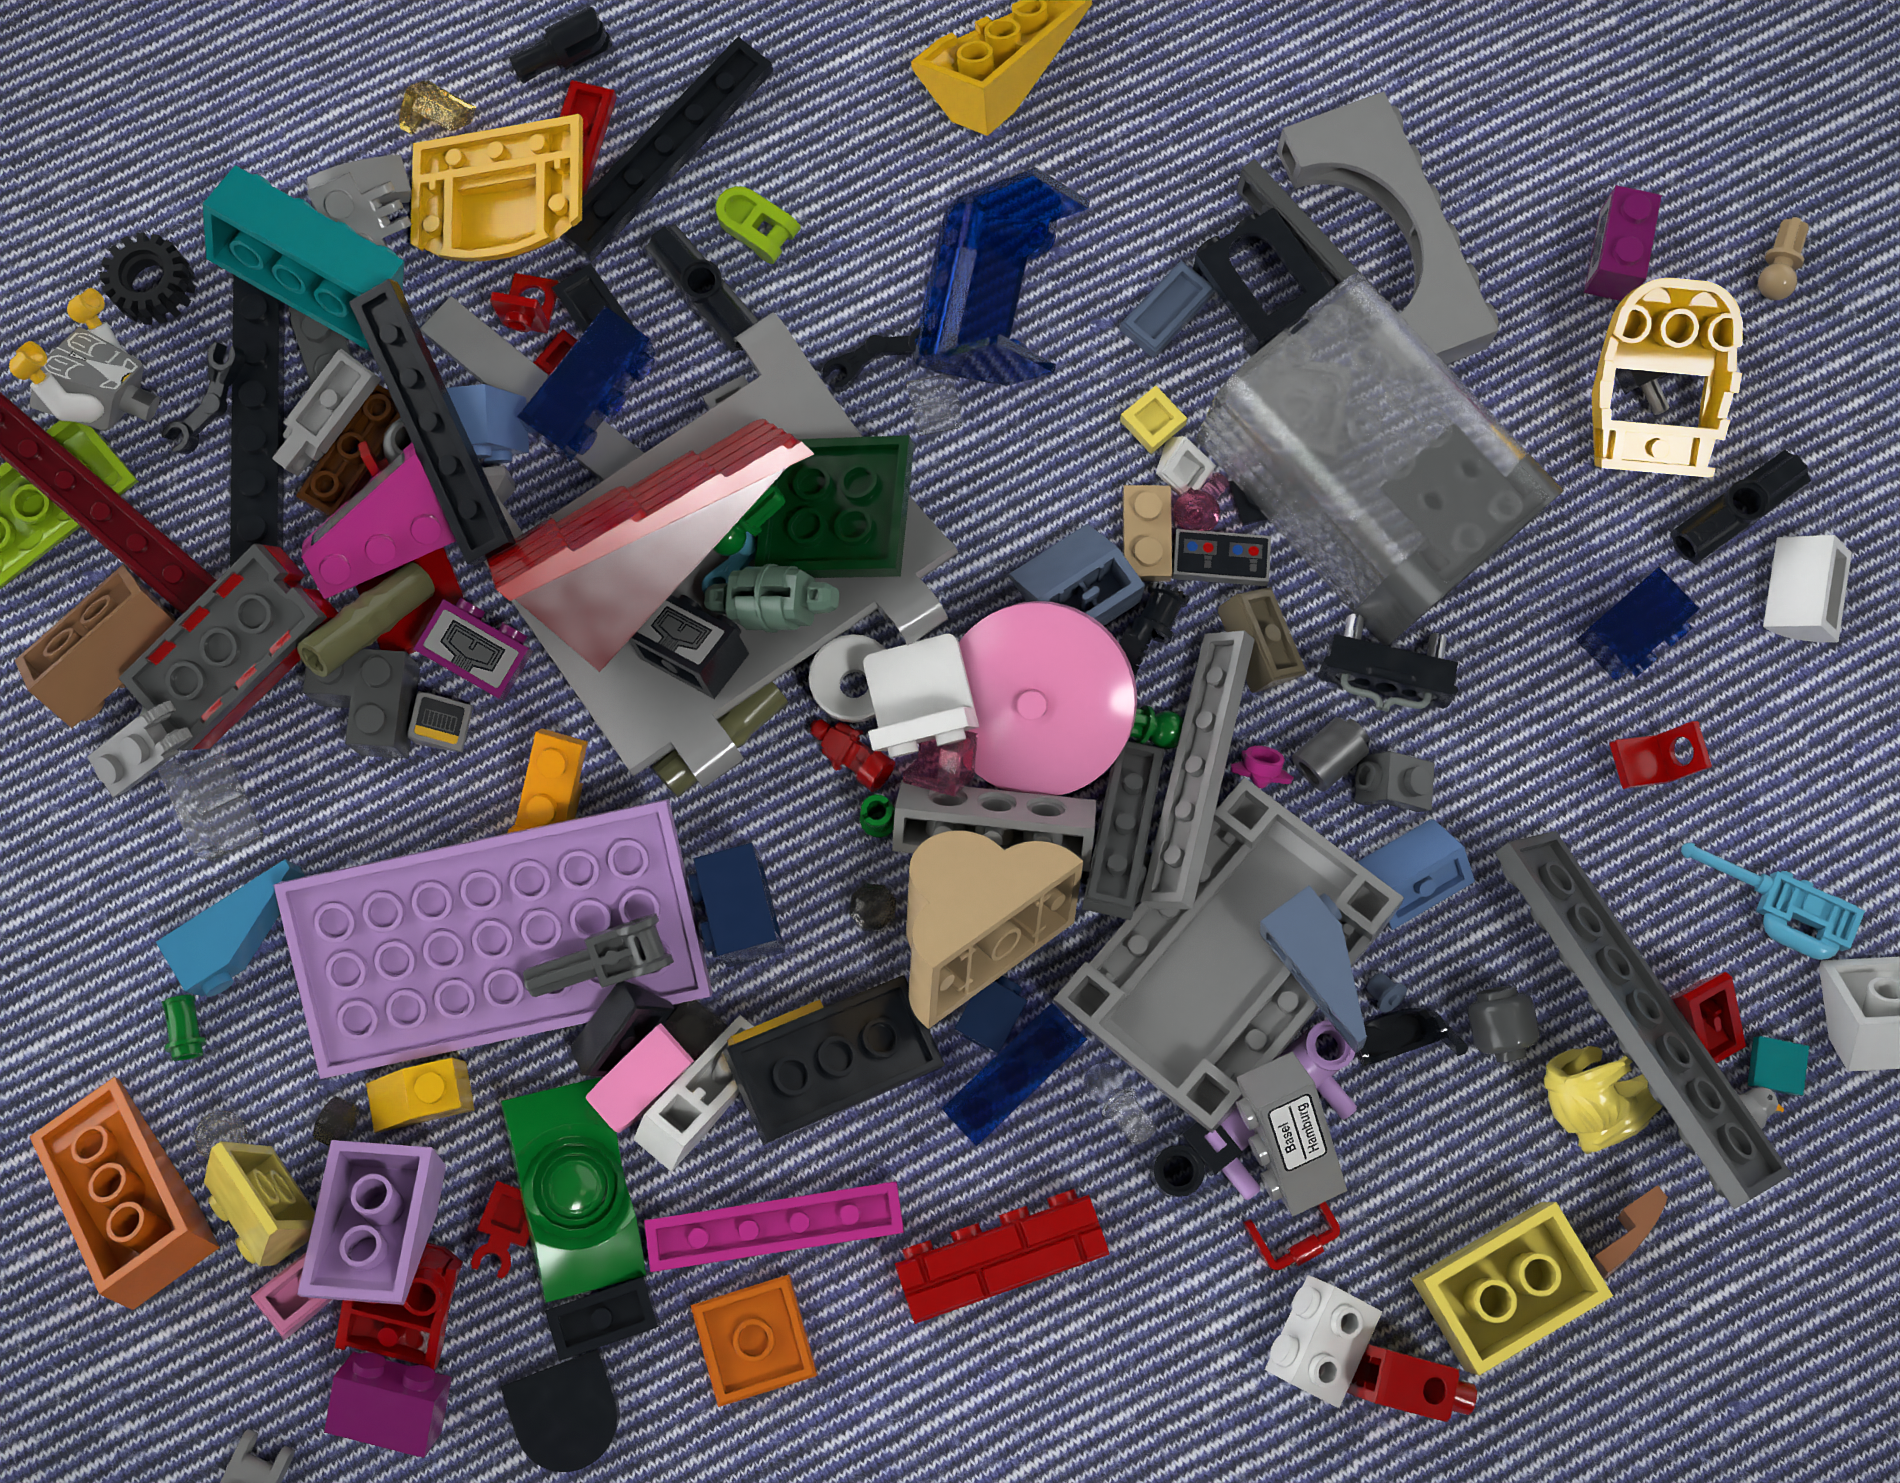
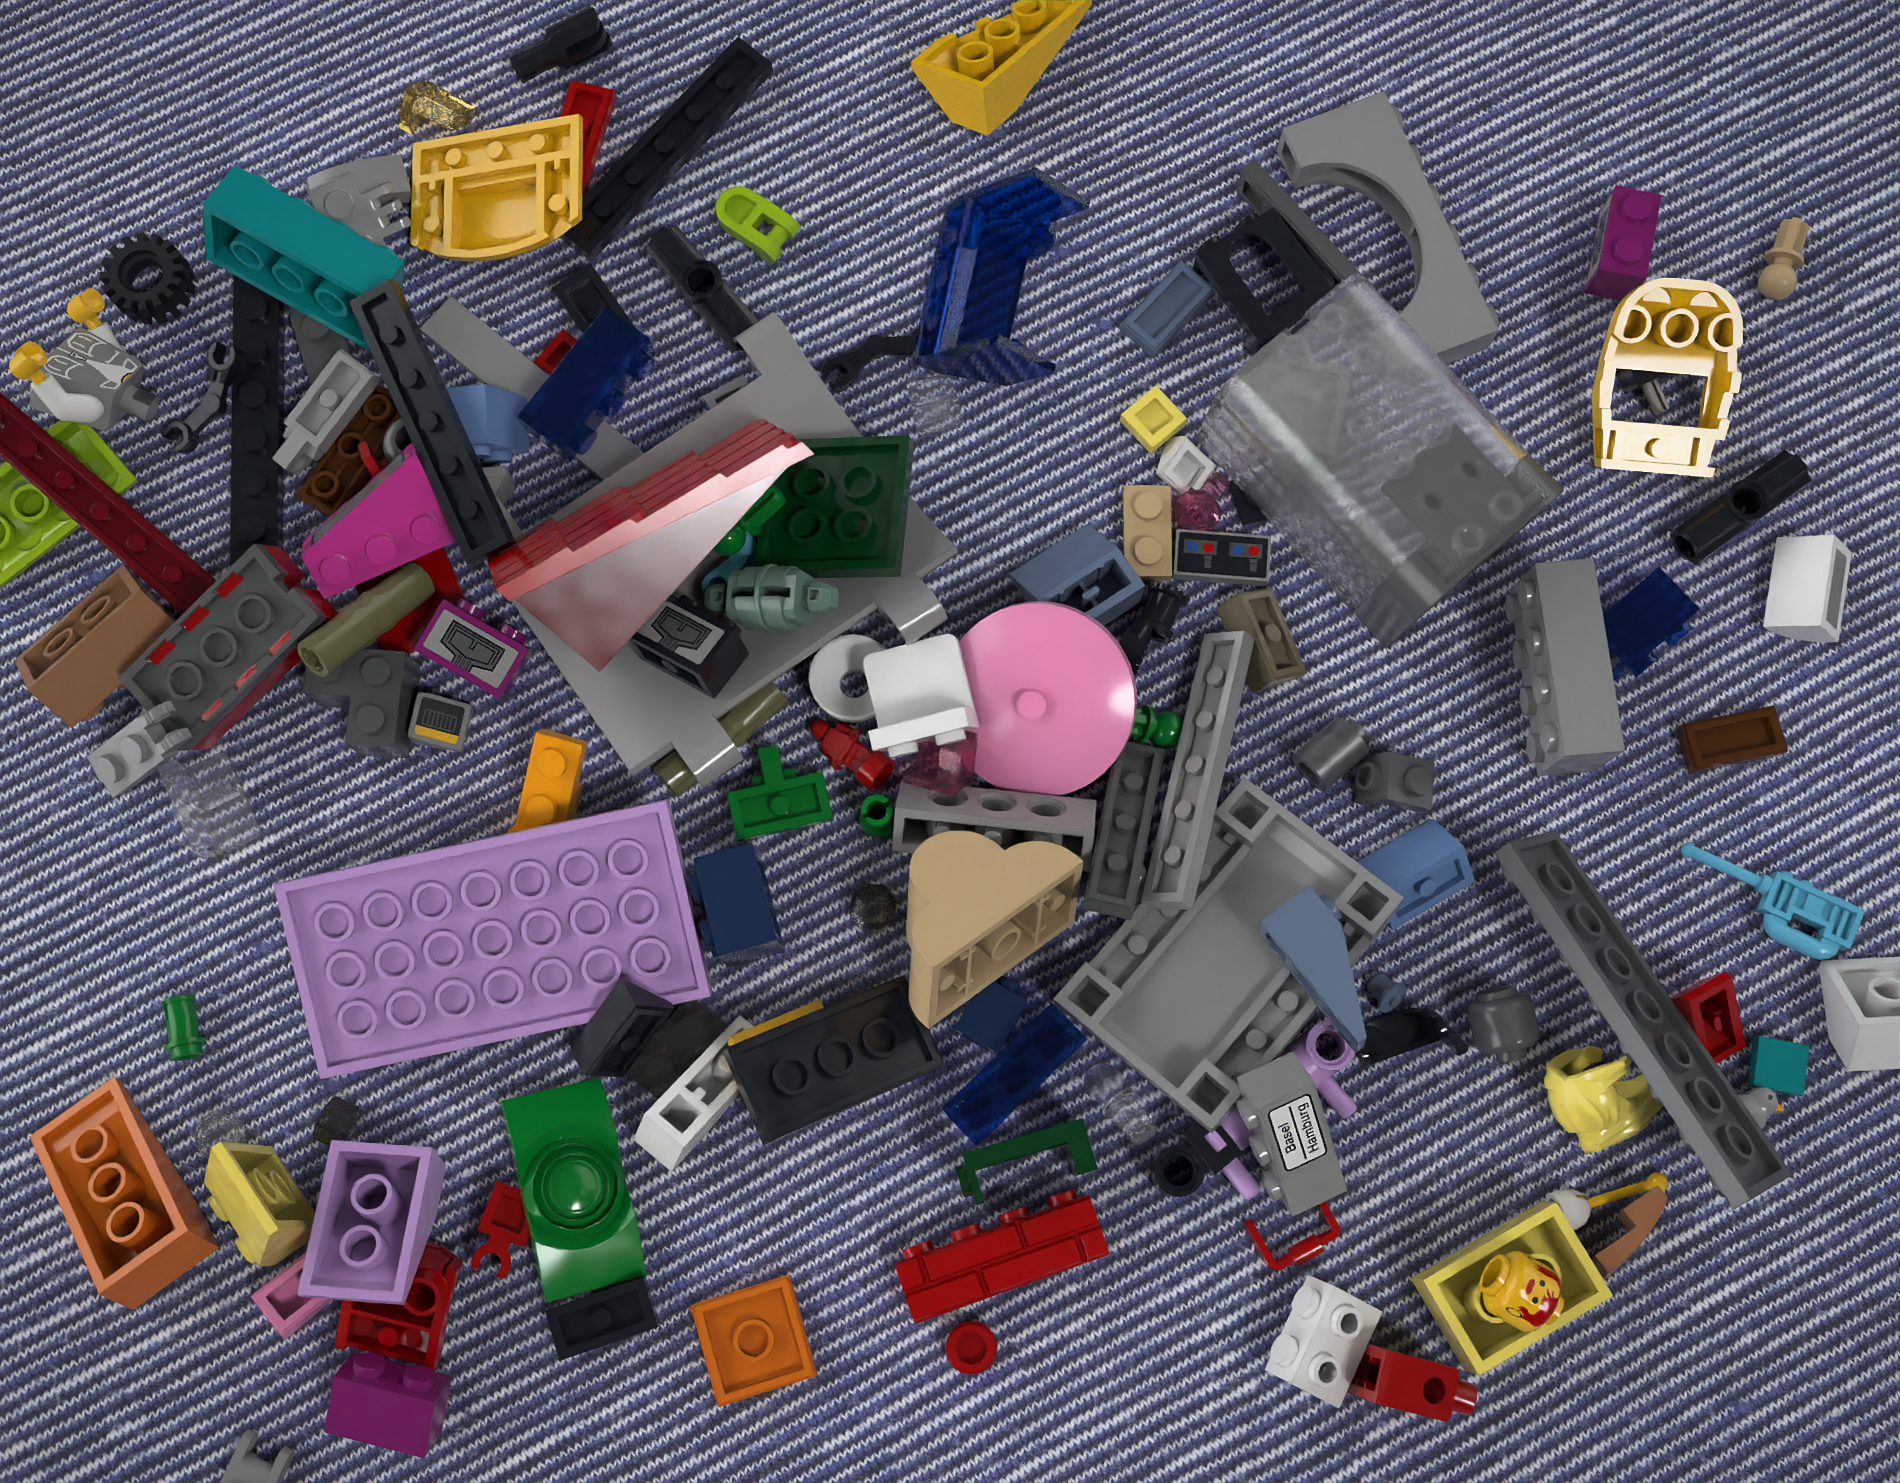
dark azure slope [156,859,305,997] -> none
yellow slope [366,1057,475,1133] -> none
red bracket [490,273,559,334] -> none
black tile [500,1348,620,1472] -> none
dark grey connector [523,913,674,997] -> none
bright pink slope [586,1023,694,1133] -> none
dark pink plate [644,1181,904,1272] -> none
dark pink plate [1231,746,1294,788] -> none
black piece [1317,614,1458,712] -> none
red bracket [1609,721,1712,789] -> none
none -> green hinge [727,745,834,842]
none -> red tile [946,1320,997,1375]
none -> dark green window [955,1118,1098,1205]
none -> yellow head [1479,1251,1564,1333]
none -> light grey brick [1505,558,1625,776]
none -> hinge [1546,1172,1668,1230]
none -> reddish brown tile [1675,705,1788,774]

